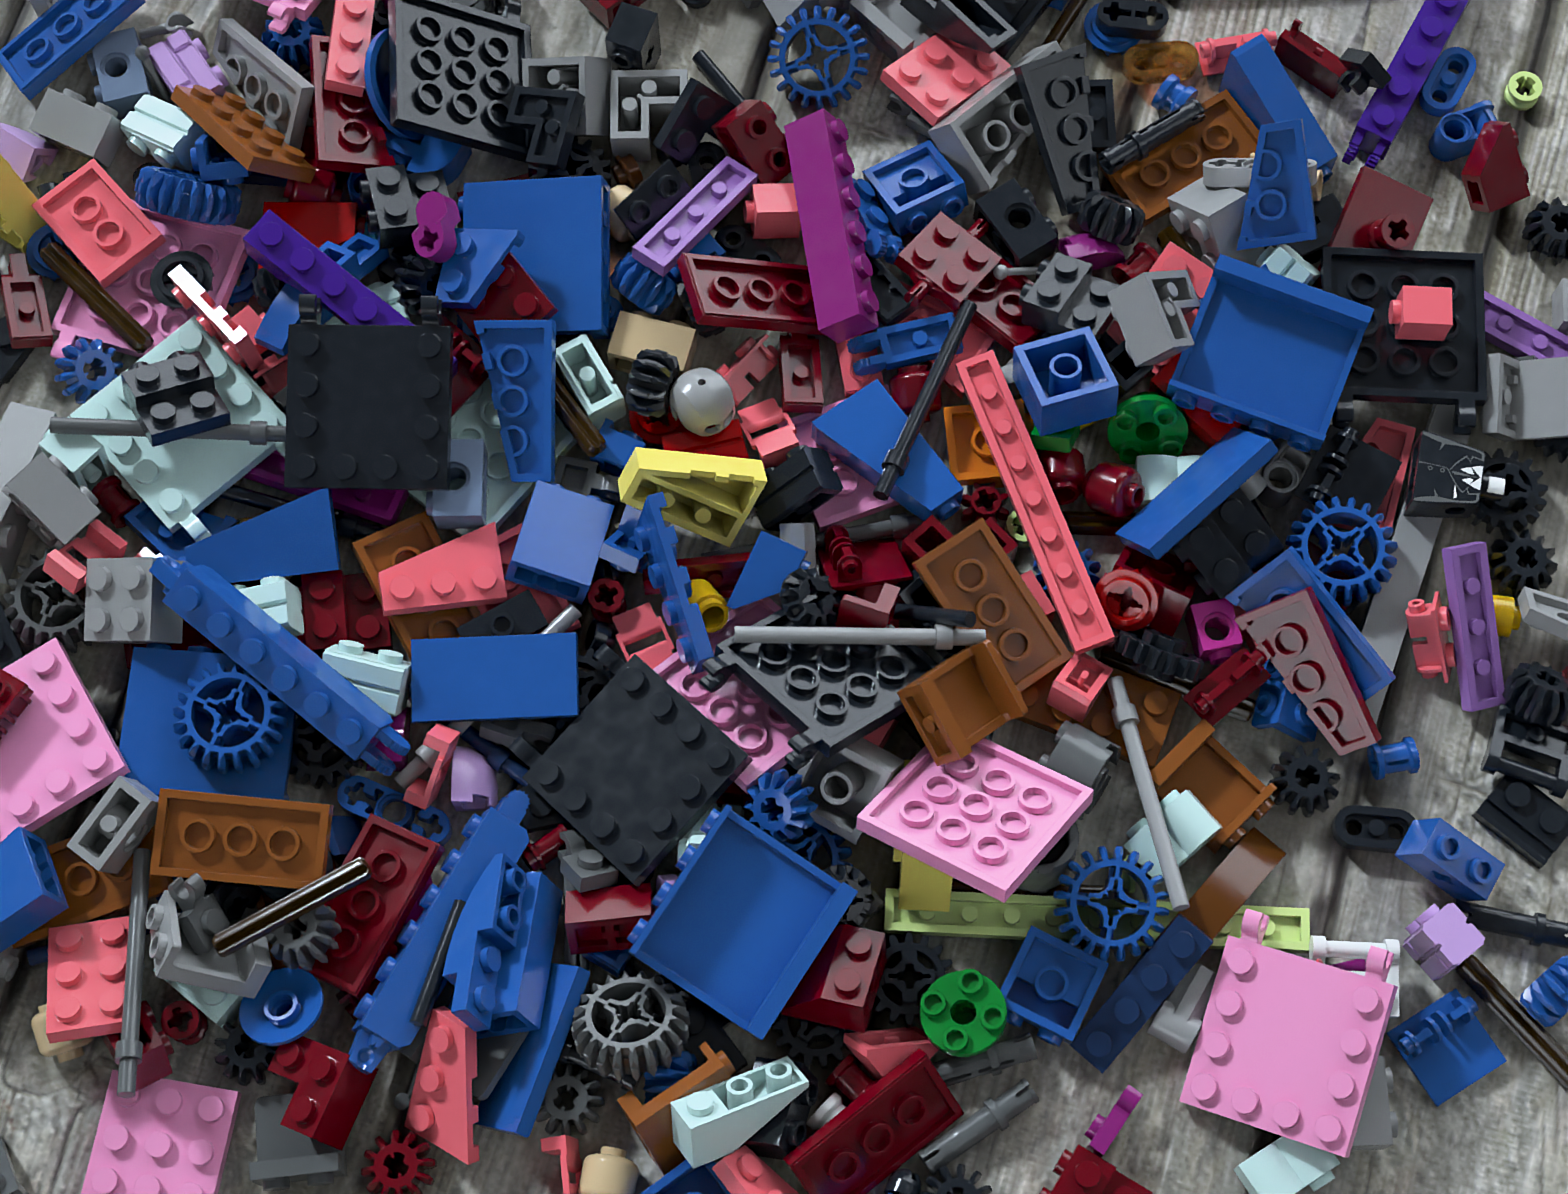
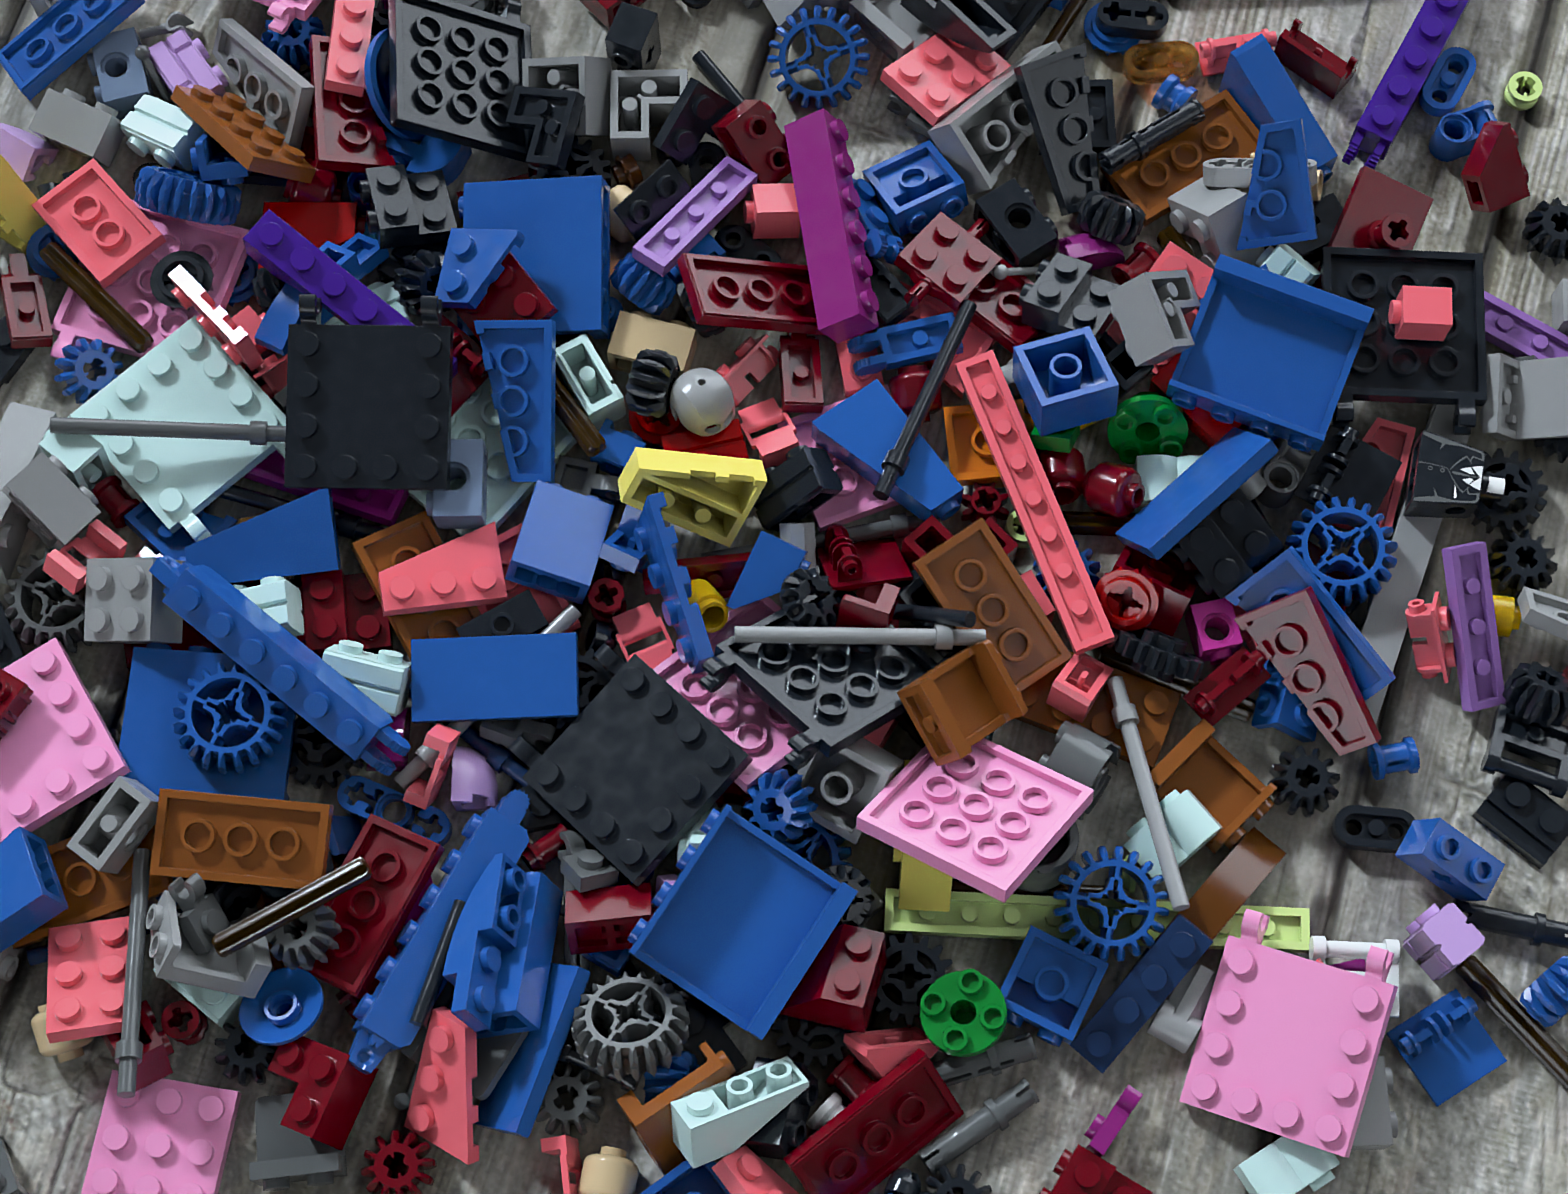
black plate [121,351,231,447] -> none
magenta piece [411,191,461,263] -> none
black tile [1337,48,1392,96] -> none

